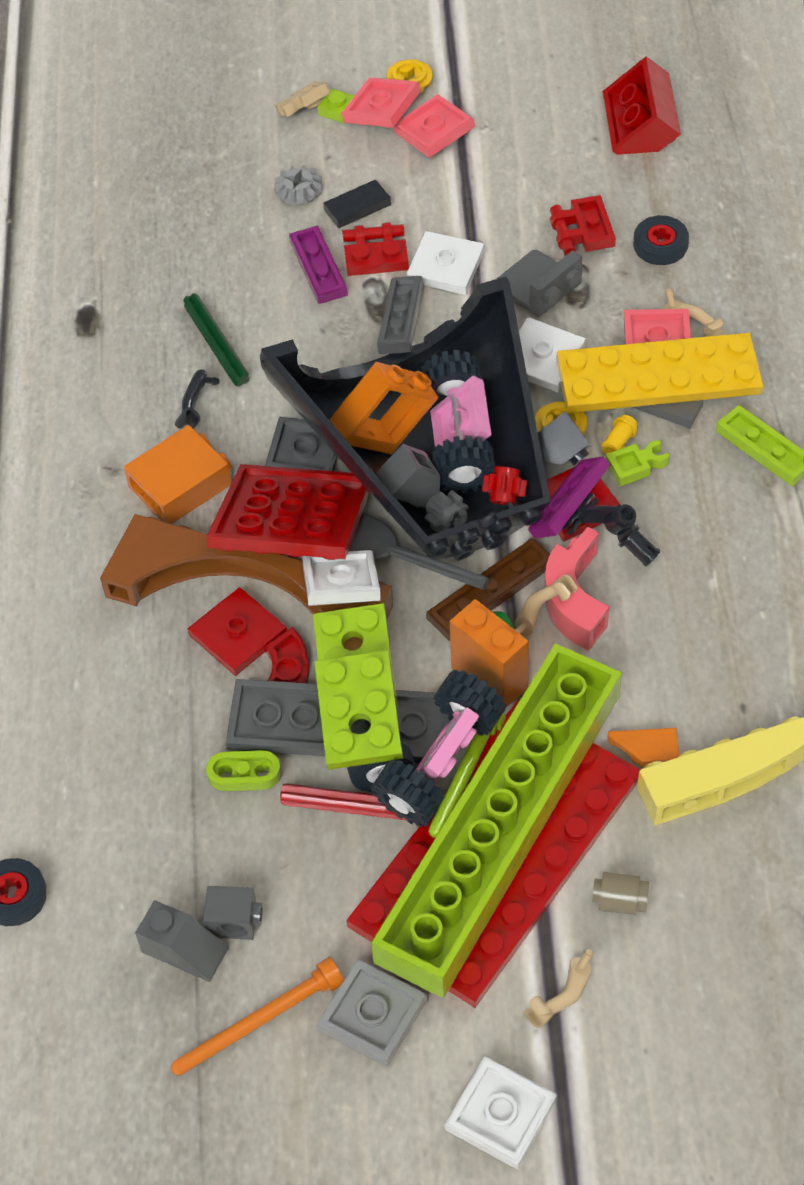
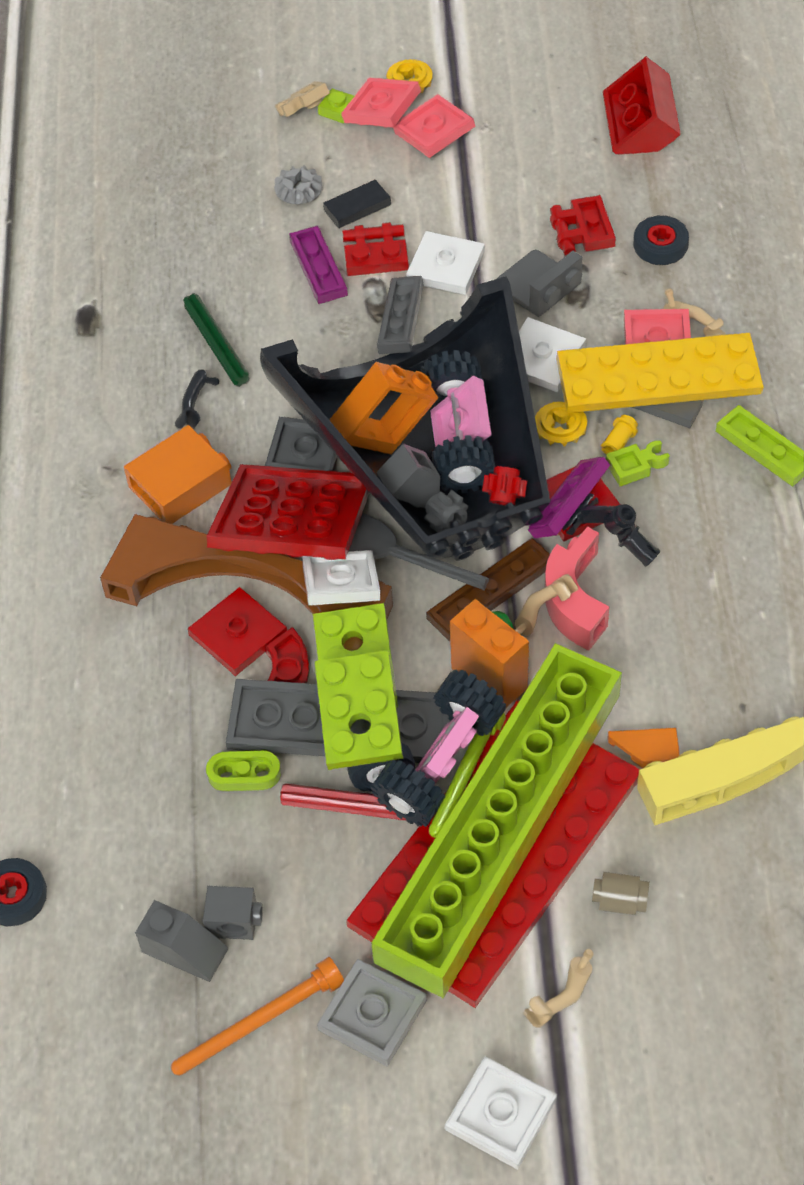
slope [538,411,591,466] -> none

